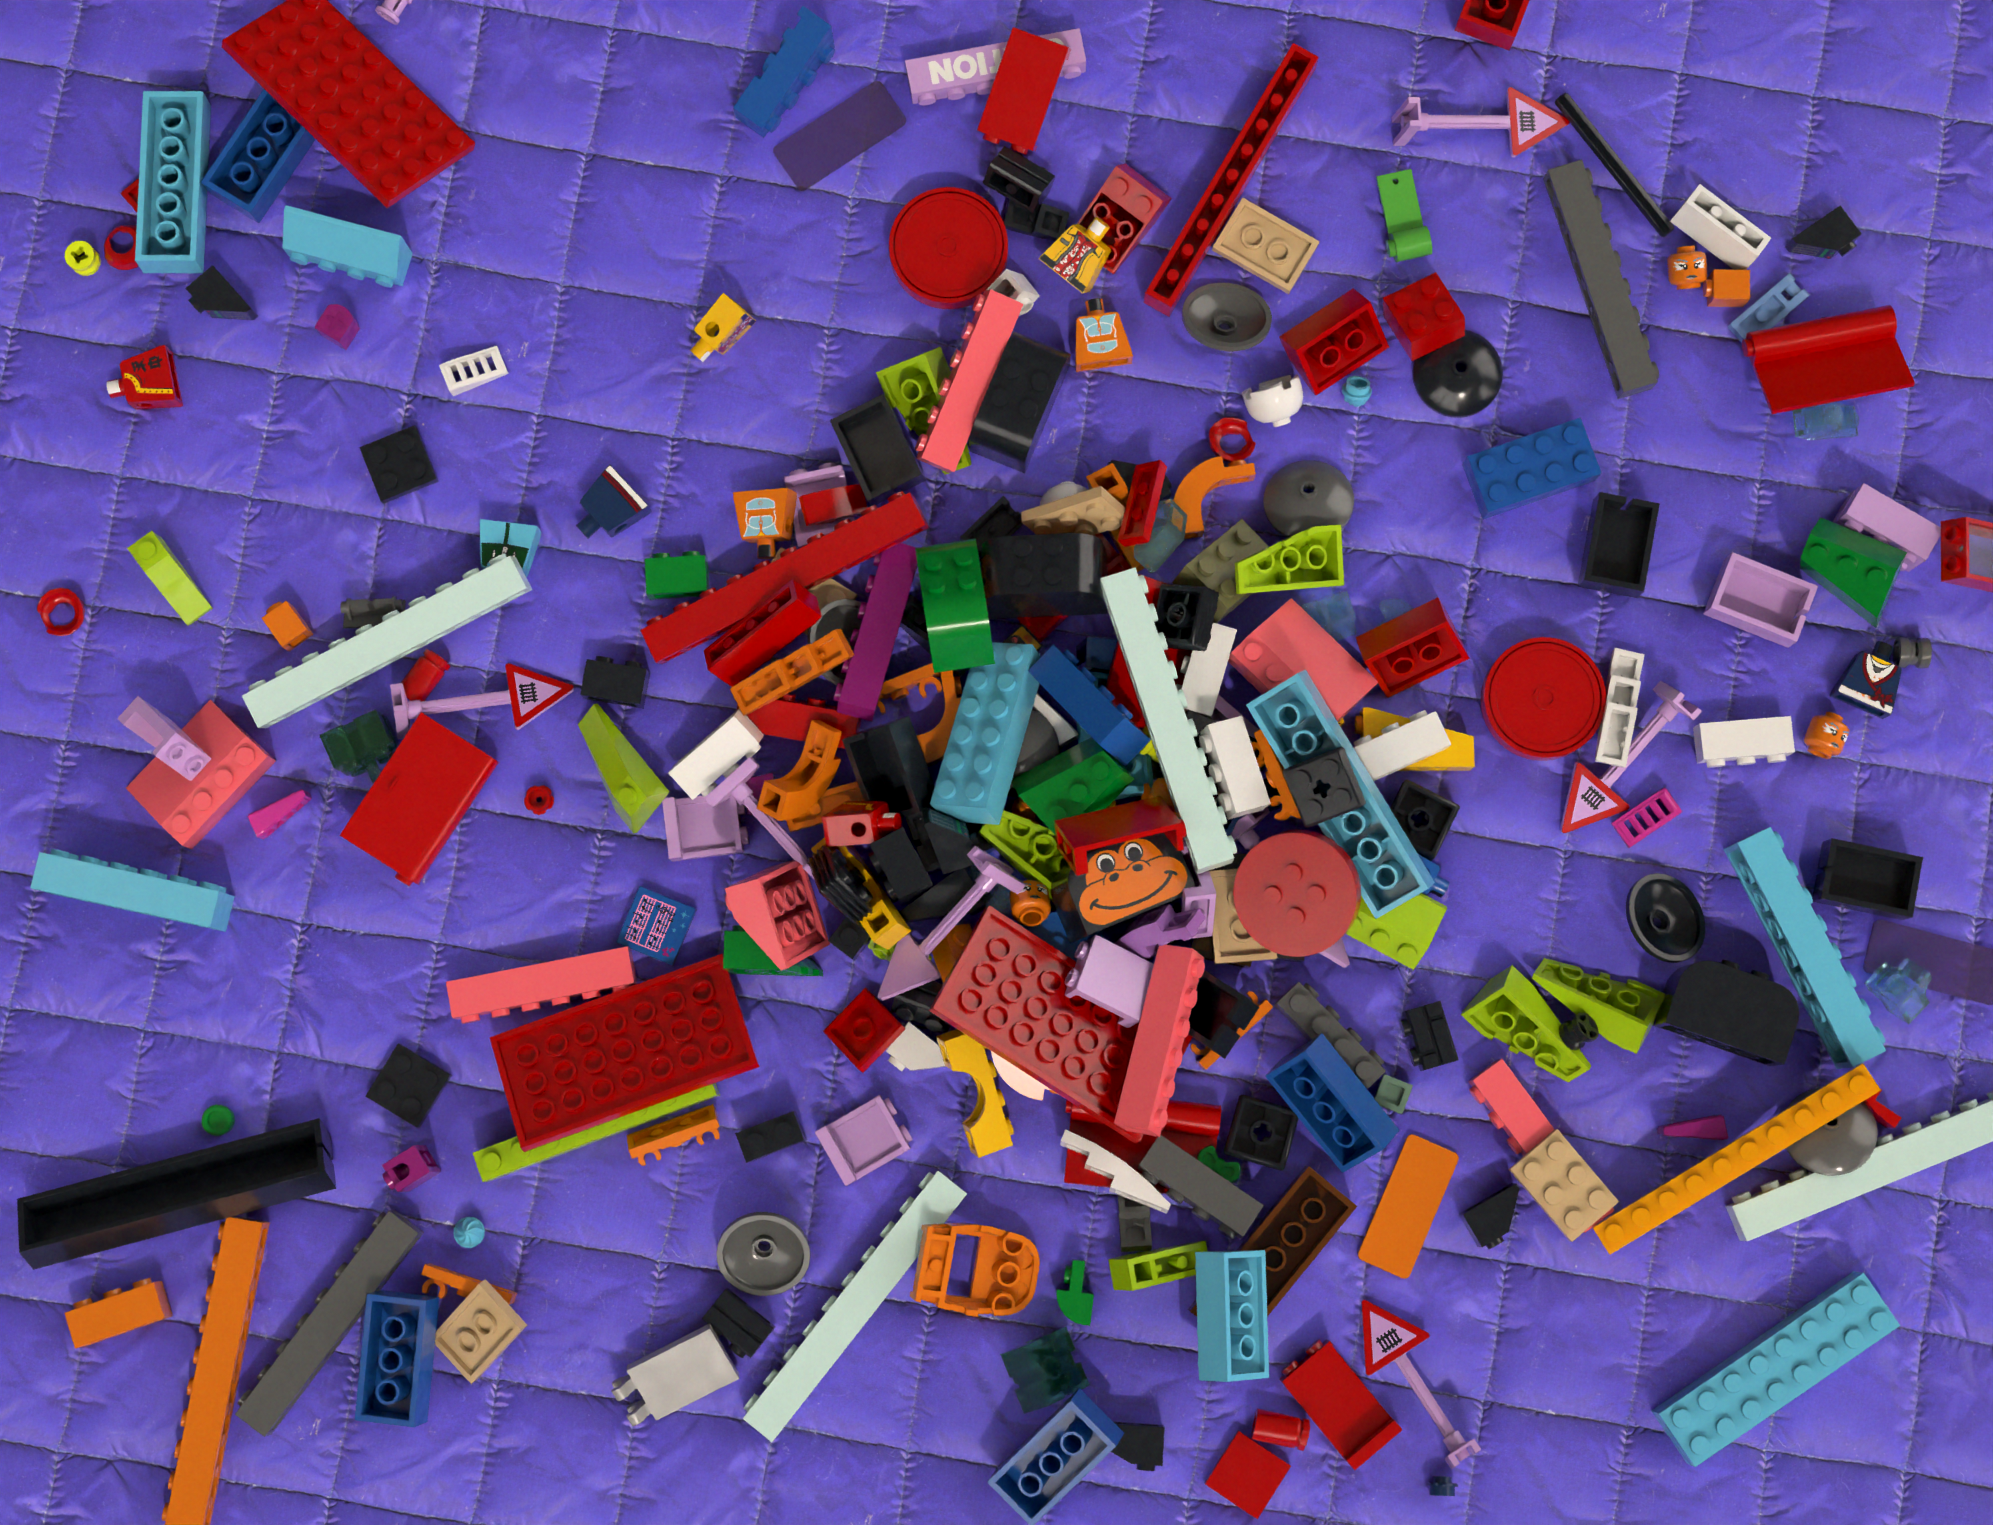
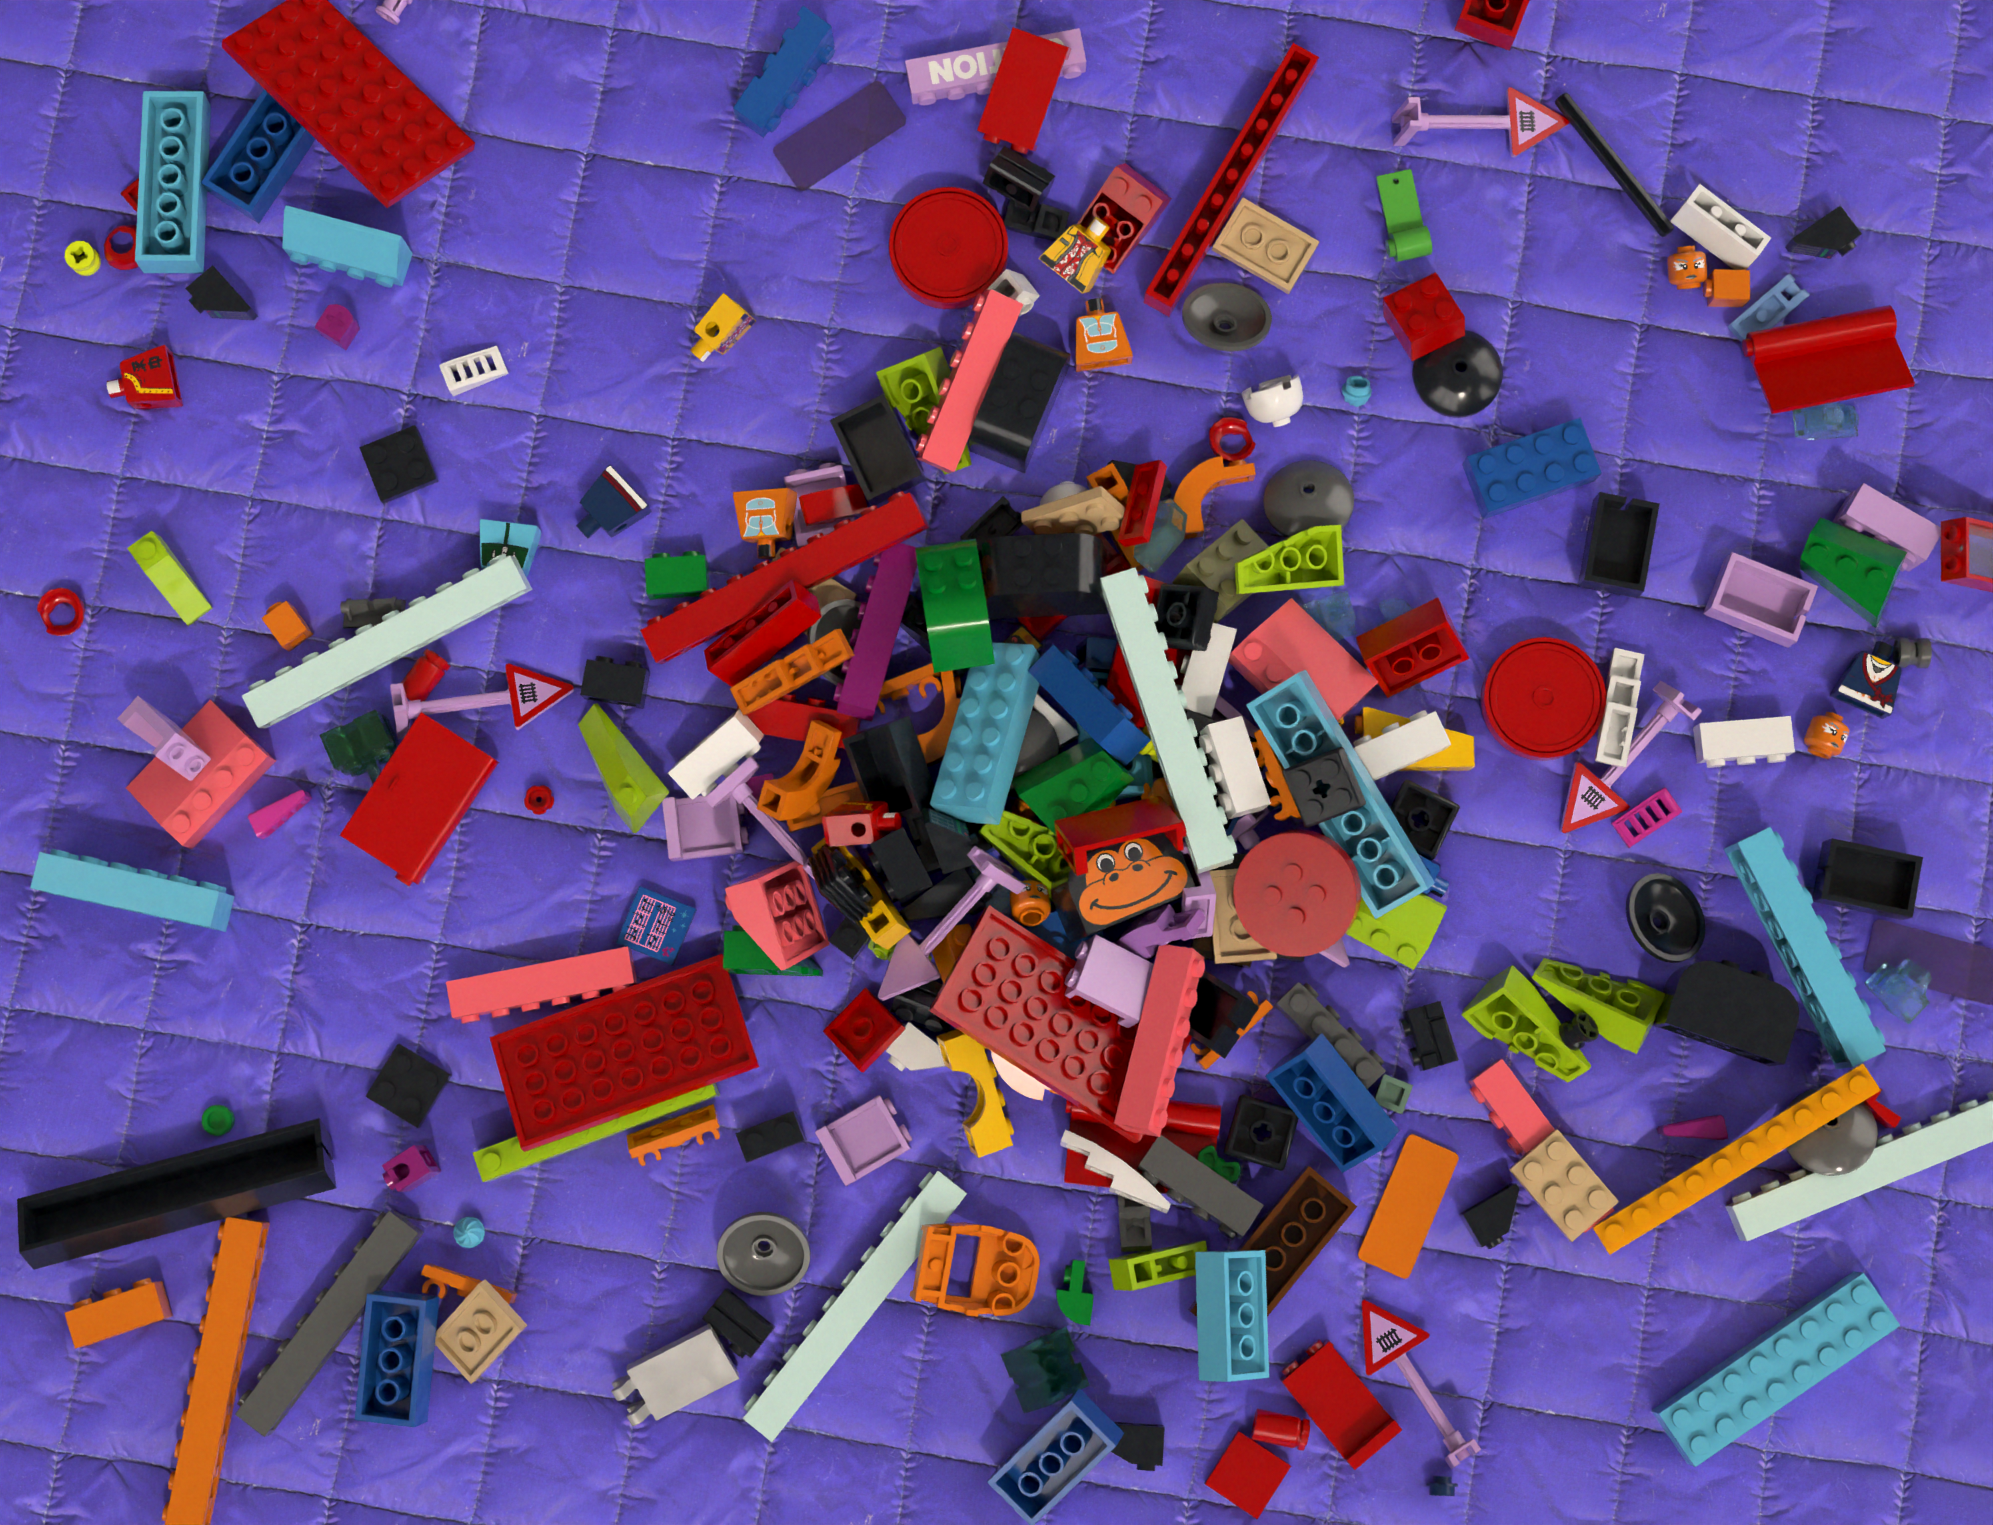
red slope [1279,288,1389,395] -> none
dark grey brick [1543,160,1659,399] -> none

